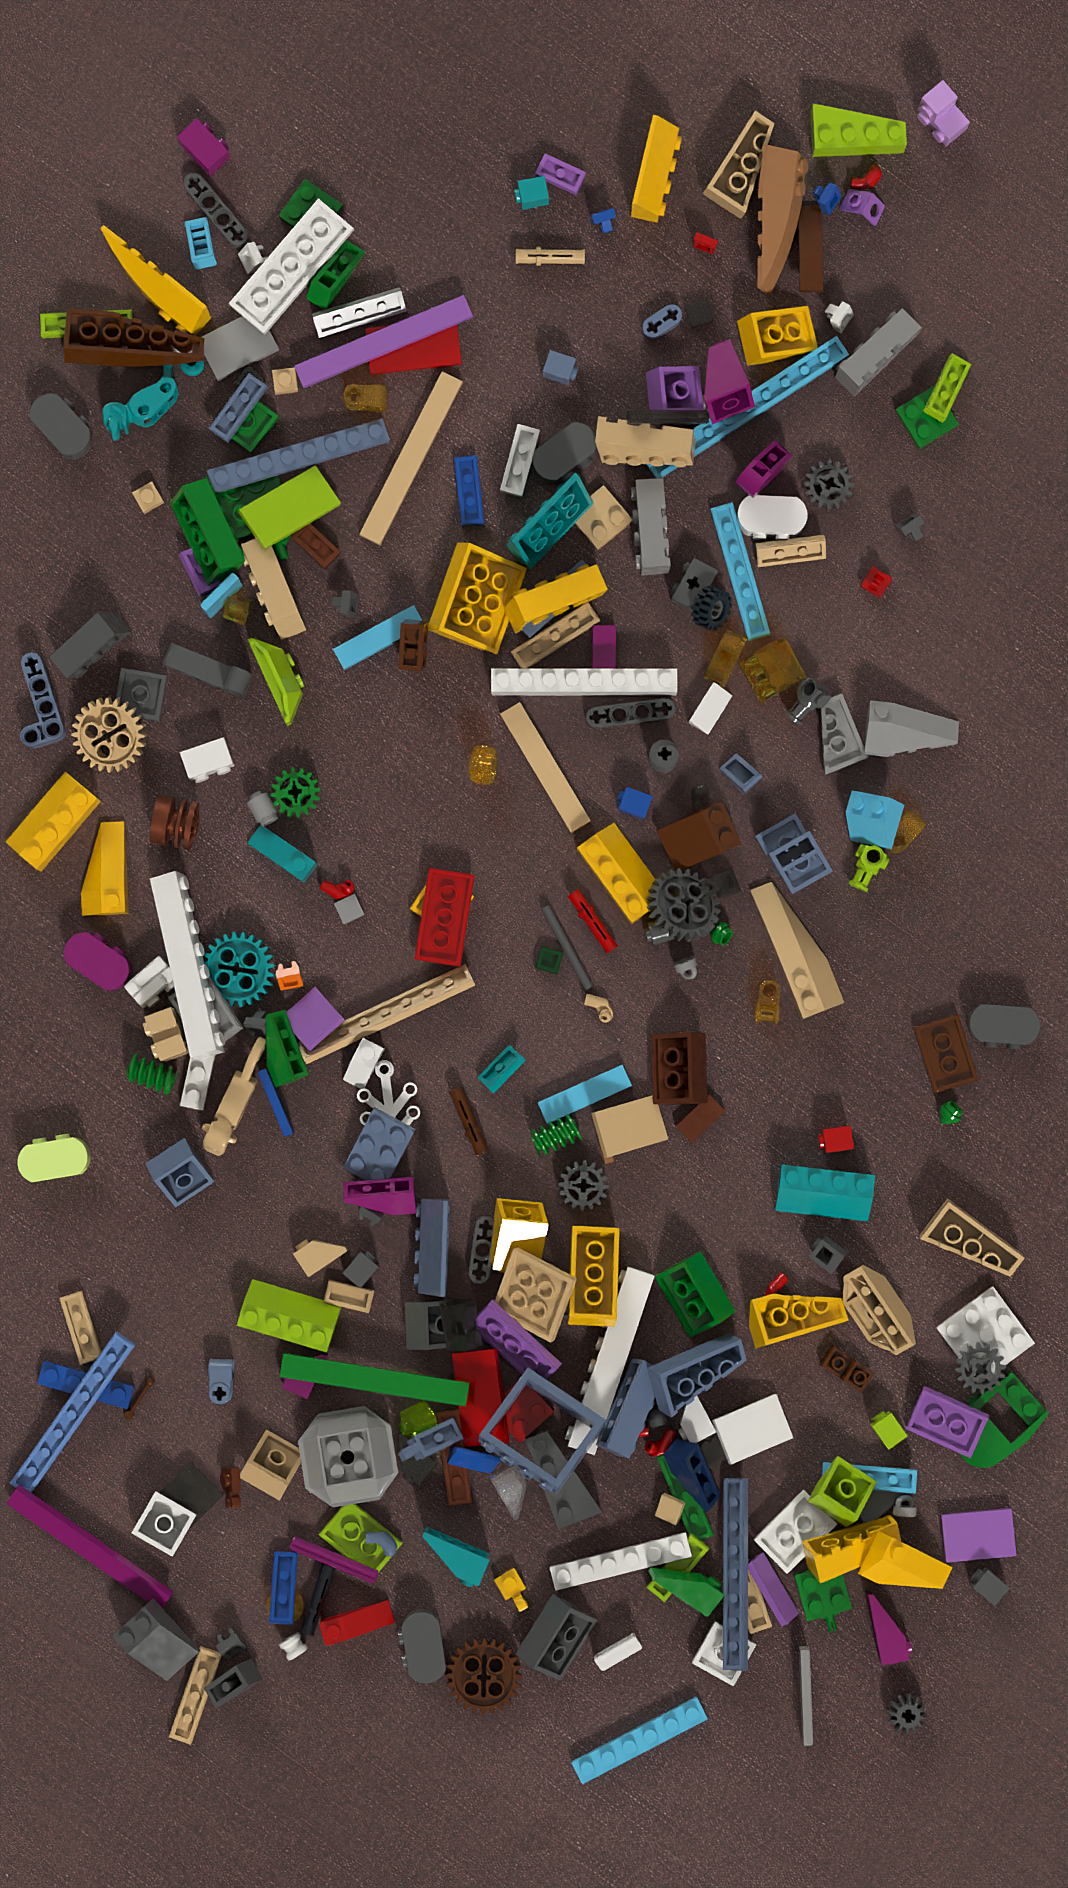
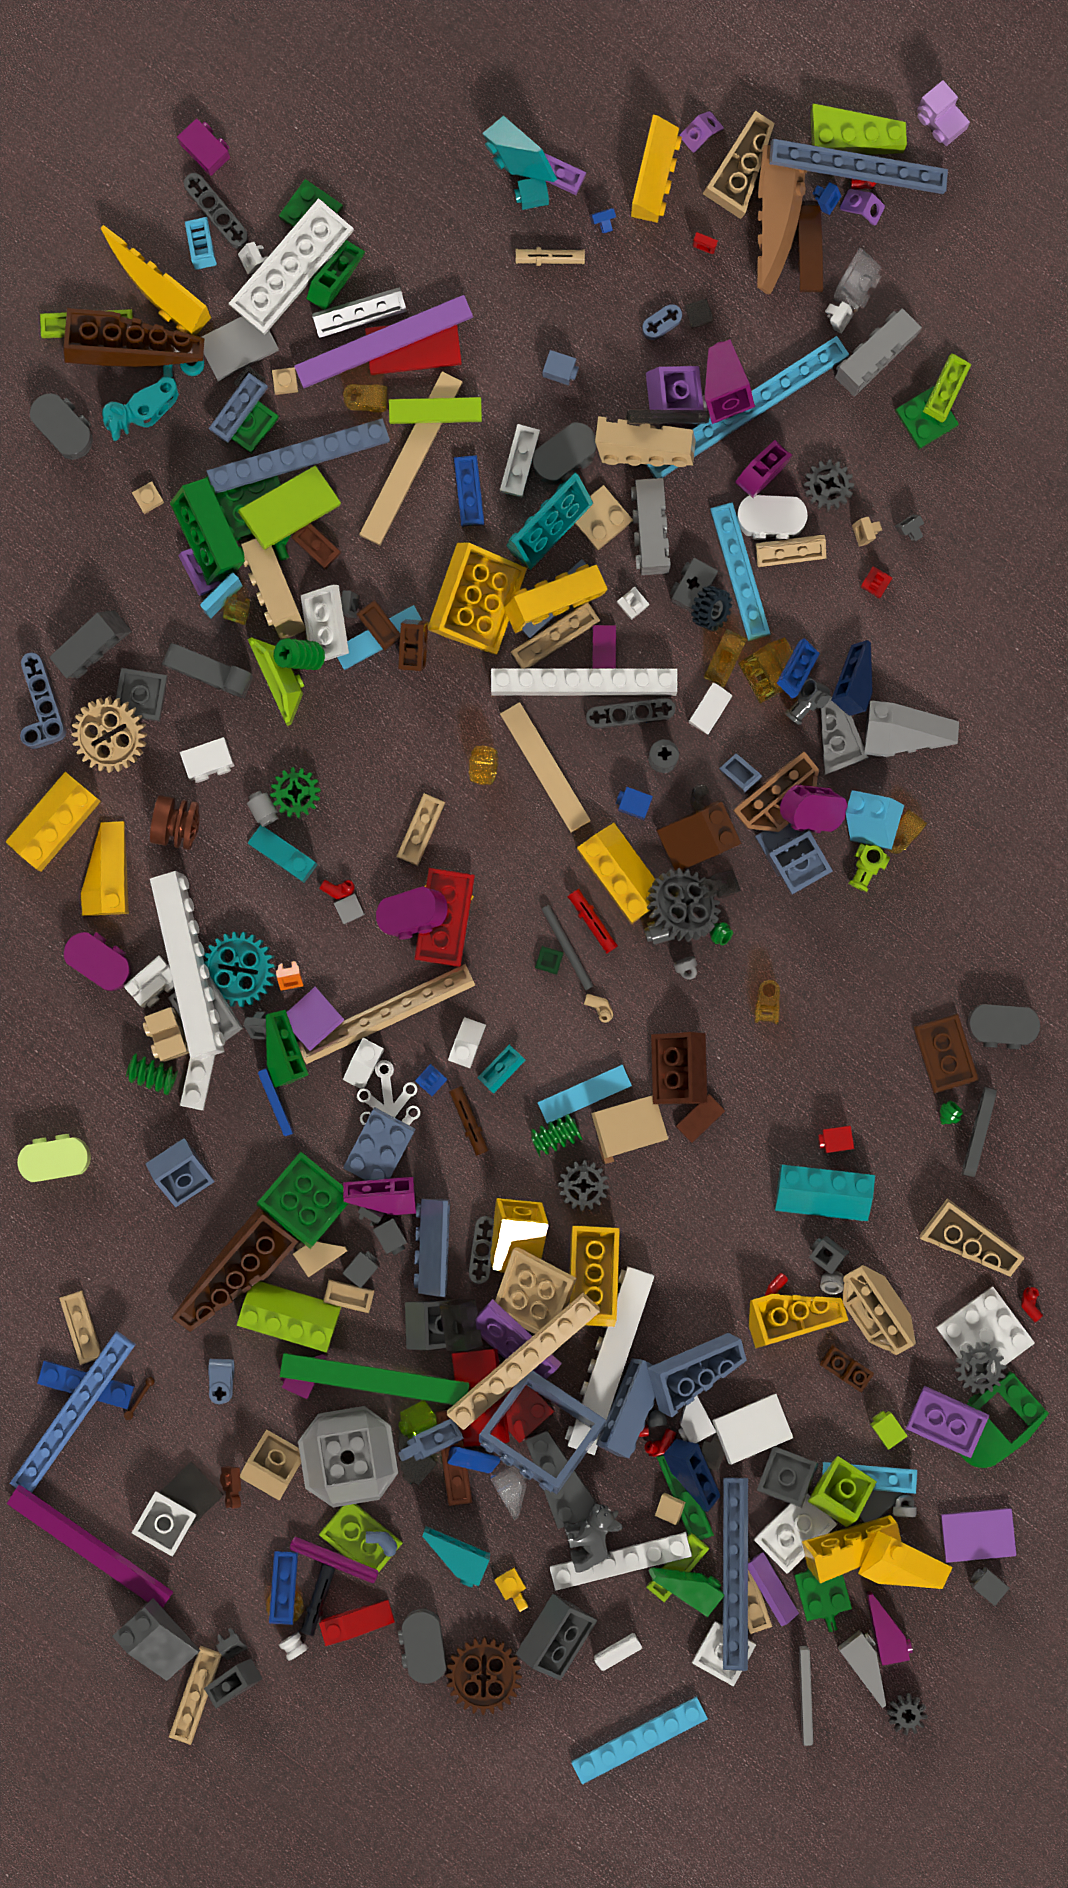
tan animal [202,1037,266,1156] -> none
green slope [655,1251,736,1337] -> none
yellow slope [737,306,818,366] -> none
tan wedge [750,882,844,1020] -> none
none -> reddish brown wedge [172,1208,299,1332]
none -> green plate [256,1152,349,1249]
none -> green piece [274,638,325,670]
none -> white plate [301,585,349,661]
none -> reddish brown tile [356,600,400,651]
none -> dark grey brick [373,1218,408,1256]
none -> magenta brick [376,886,448,940]
none -> lime tile [389,397,482,424]
none -> tan tile [397,793,445,866]
none -> blue tile [415,1064,448,1096]
none -> tan plate [447,1293,600,1430]
none -> white slope [448,1017,486,1069]
none -> teal slope [483,115,557,182]
none -> dark grey animal [564,1504,623,1573]
none -> white tile [617,587,649,620]
none -> medium lavender bracket [680,111,724,152]
none -> medium nougat wedge [733,751,819,832]
none -> dark grey plate [757,1446,818,1508]
none -> sand blue plate [769,139,948,194]
none -> blue tile [777,638,820,699]
none -> magenta brick [780,785,848,833]
none -> light grey tile [820,1271,844,1295]
none -> dark blue slope [831,640,872,716]
none -> clear slope [833,247,882,313]
none -> light grey slope [838,1630,886,1708]
none -> tan tile [852,517,882,547]
none -> dark grey beam [962,1087,997,1178]
none -> red arm [1021,1287,1043,1322]

